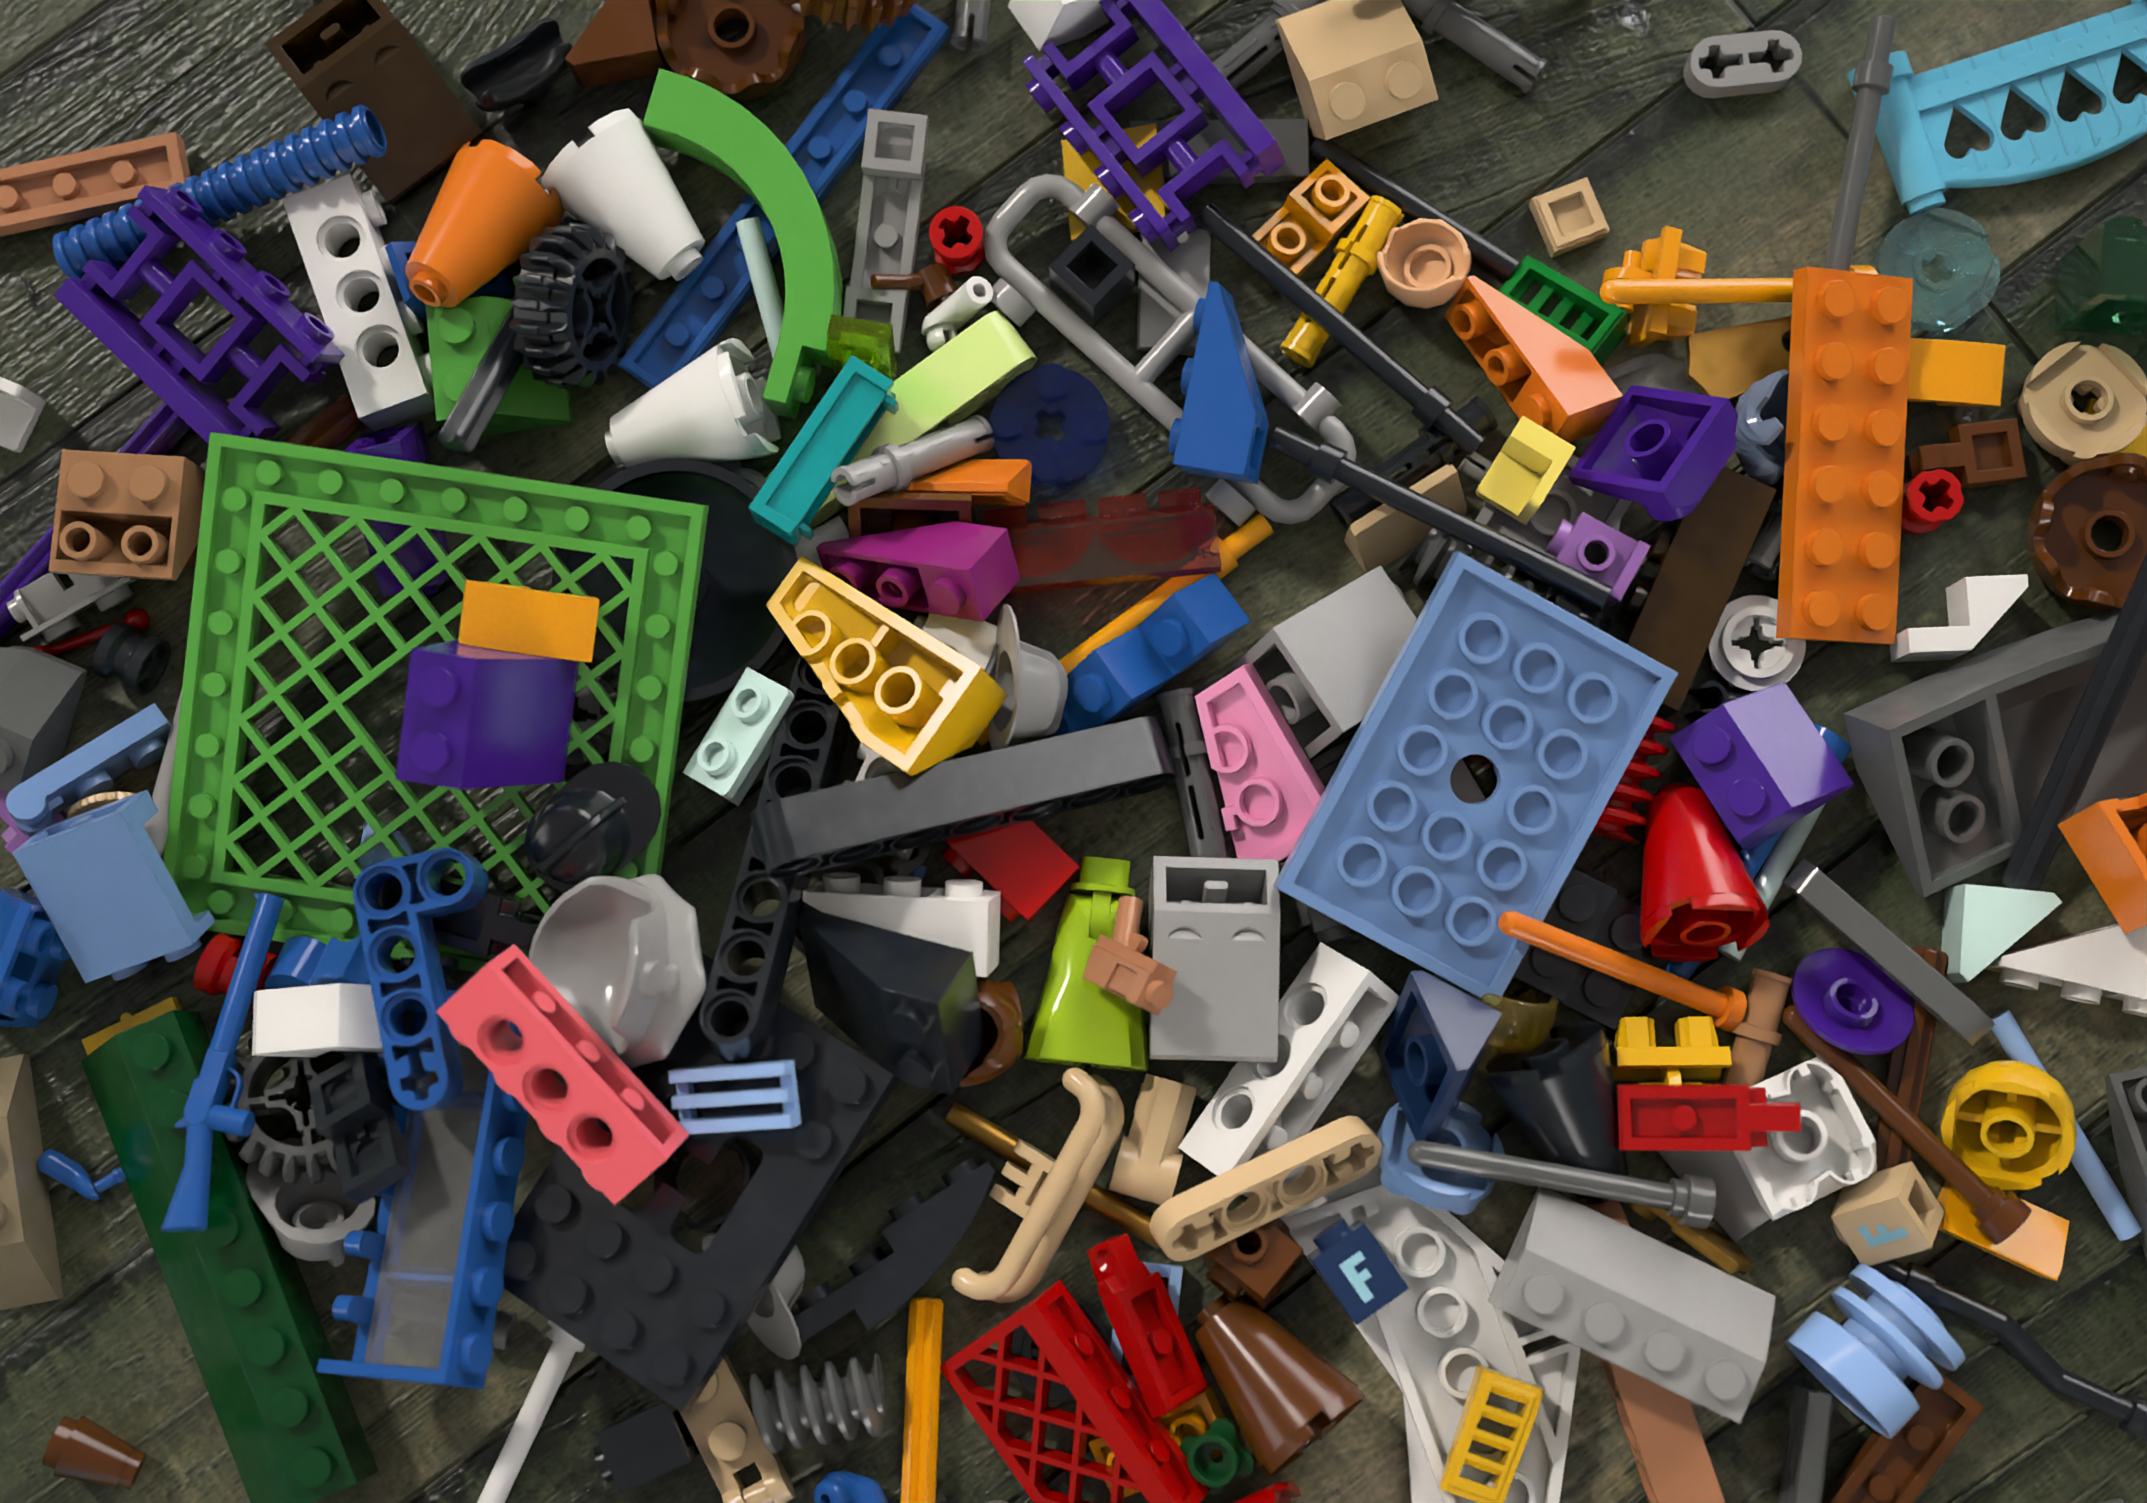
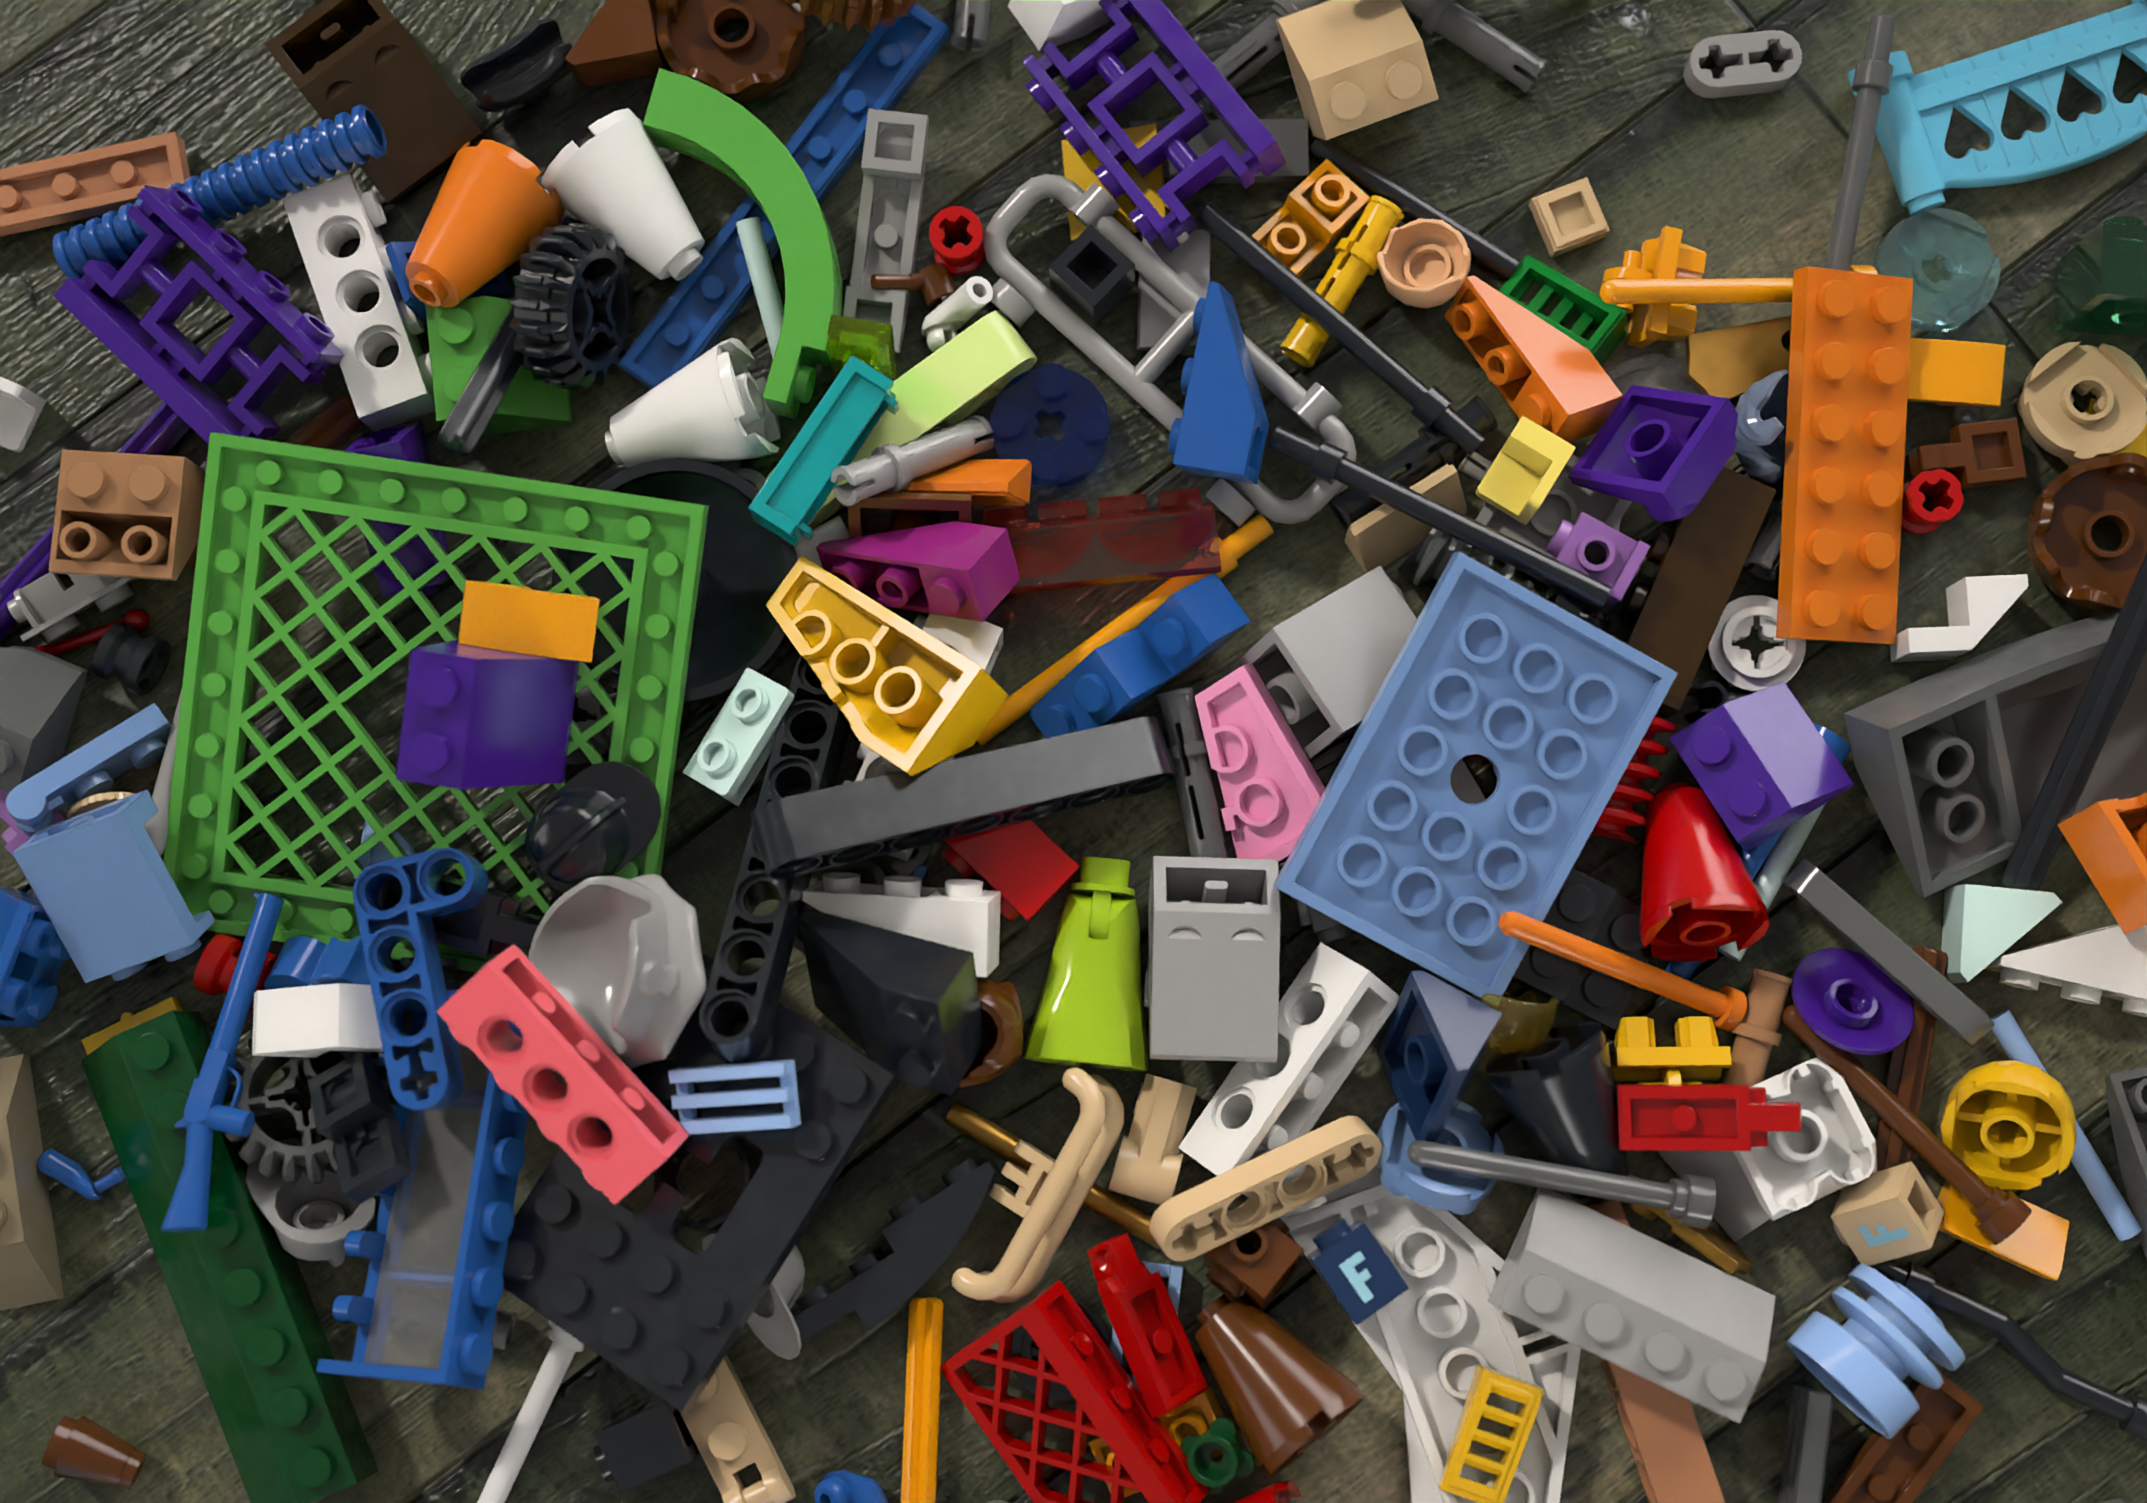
dark grey piece [750,1353,887,1453] -> none
light grey piece [988,604,1068,750] -> none
nougat piece [1082,896,1178,1016] -> none

